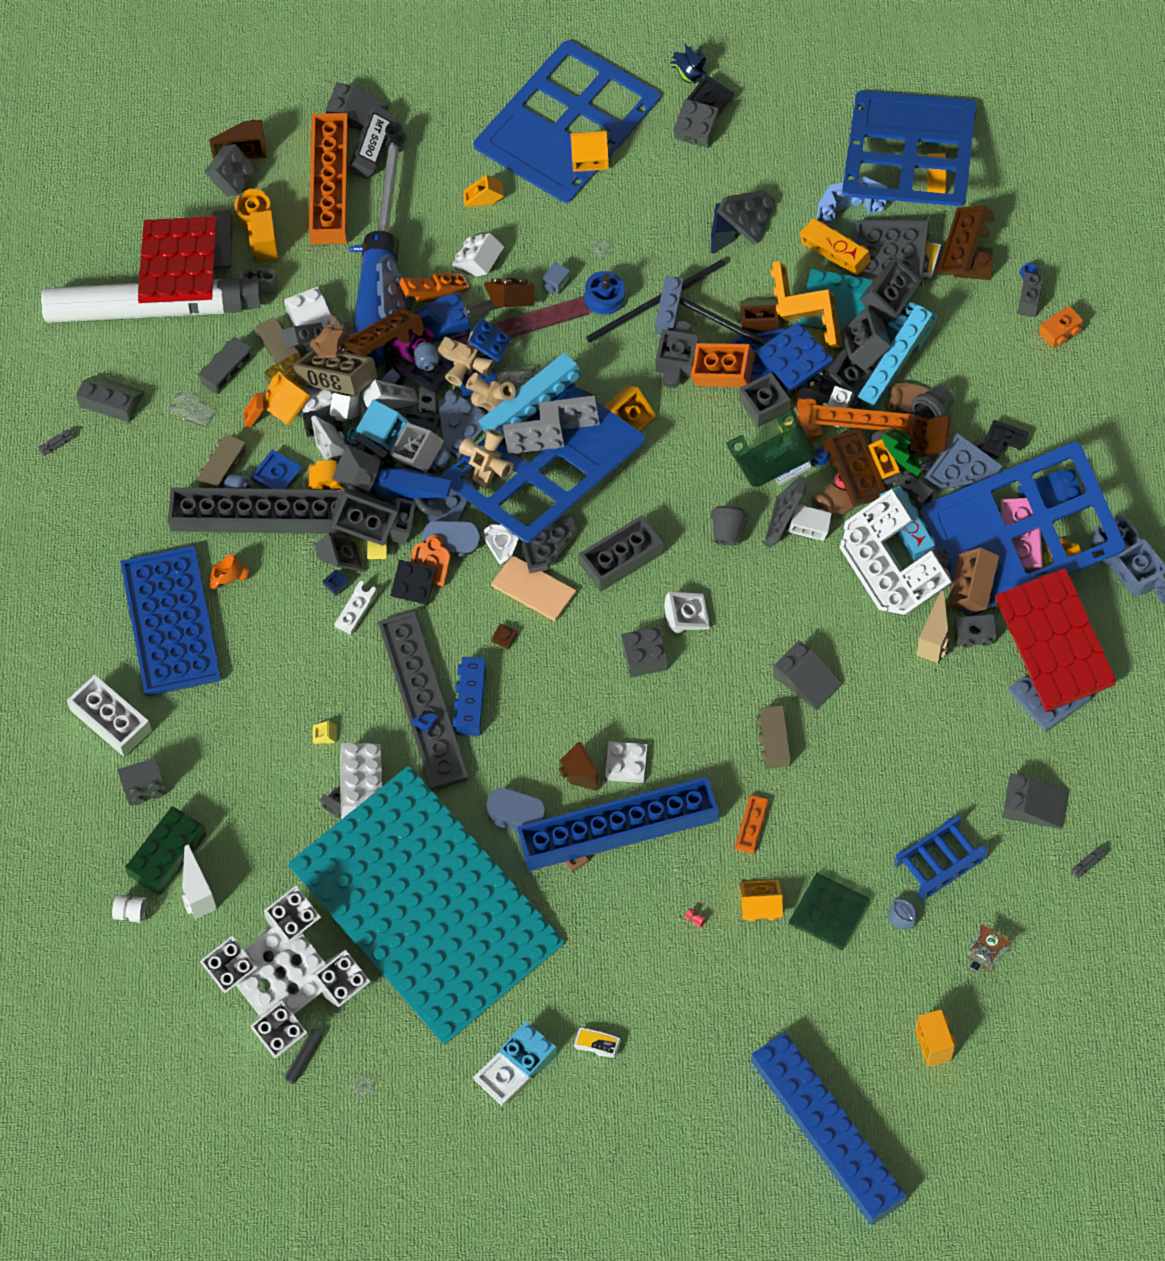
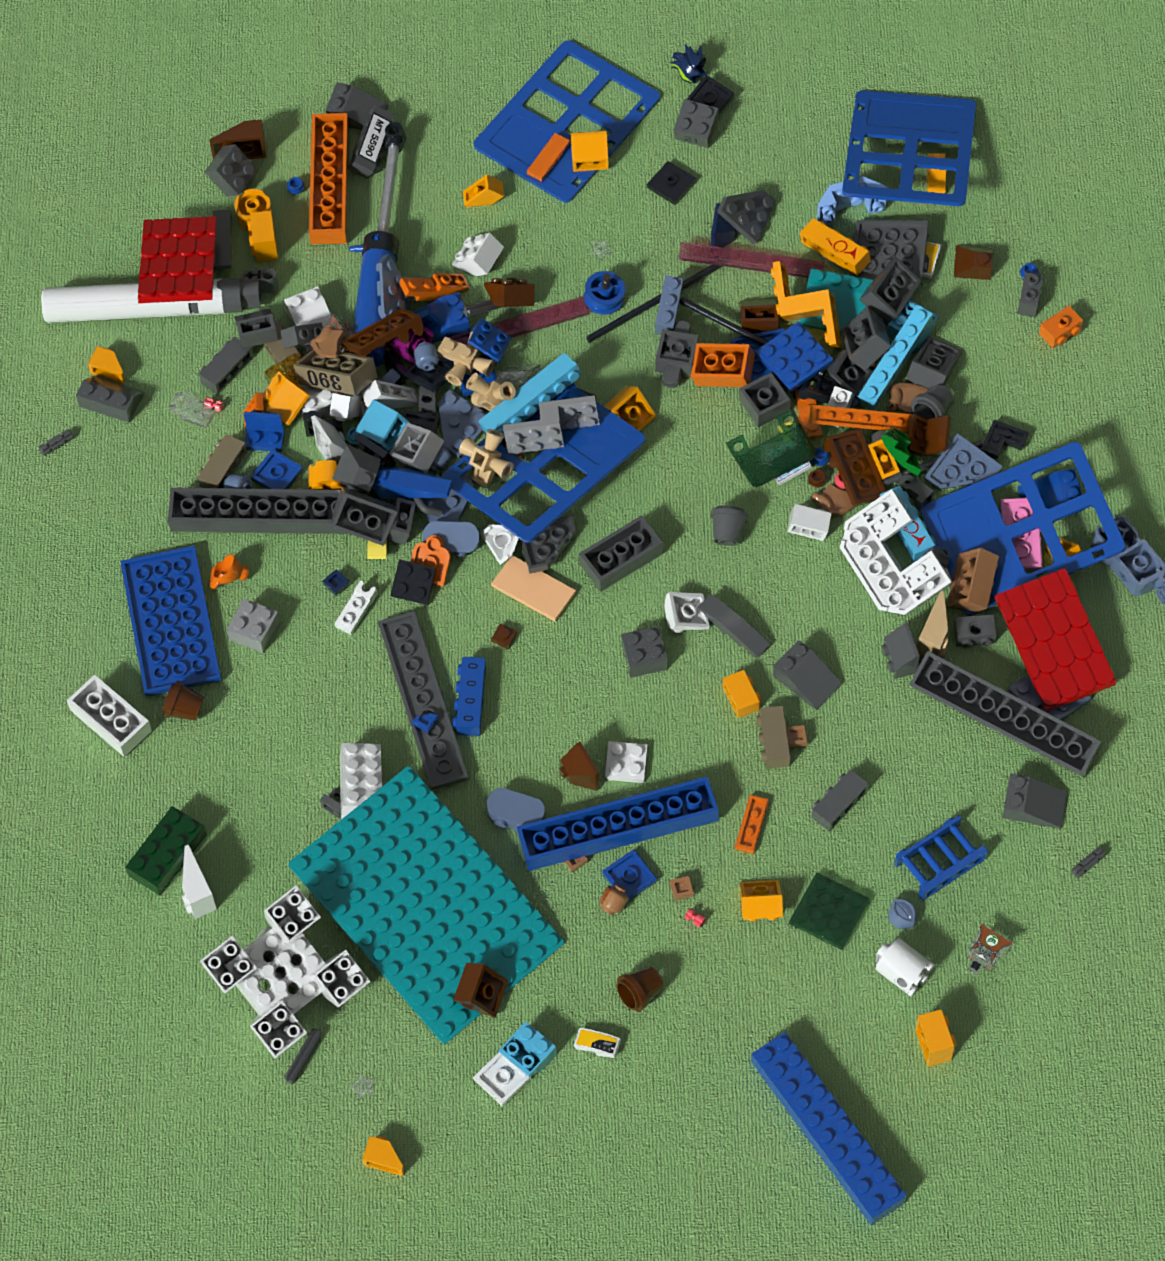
white wheel [112,894,146,923] -> none
dark grey brick [117,757,167,806] -> none
light yellow slope [313,720,337,744] -> none
dark grey slope [315,532,366,572] -> none
sand blue brick [543,262,571,295] -> none
dark grey plate [764,476,807,547] -> none
reddish brown hinge [937,205,995,275] -> none
none -> light orange slope [88,346,125,384]
none -> reddish brown piece [162,680,205,721]
none -> coral piece [203,397,223,412]
none -> light grey brick [227,598,280,653]
none -> dark grey slope [234,309,278,349]
none -> blue bracket [244,411,285,452]
none -> blue plate [287,177,305,194]
none -> light orange slope [362,1136,404,1176]
none -> reddish brown slope [453,963,509,1018]
none -> orange tile [527,133,570,182]
none -> medium nougat head [599,884,629,915]
none -> blue tile [602,849,658,901]
none -> reddish brown piece [616,966,664,1012]
none -> black plate [646,161,696,205]
none -> medium nougat plate [669,876,694,901]
none -> clear pink tile [679,242,825,278]
none -> dark grey slope [698,594,770,659]
none -> light orange brick [722,670,761,718]
none -> medium nougat plate [786,725,807,748]
none -> reddish brown plate [808,469,827,488]
none -> dark grey brick [811,769,869,832]
none -> white cylinder [875,938,935,997]
none -> dark grey slope [881,623,920,679]
none -> dark grey slope [906,336,963,390]
none -> dark grey brick [909,651,1103,778]

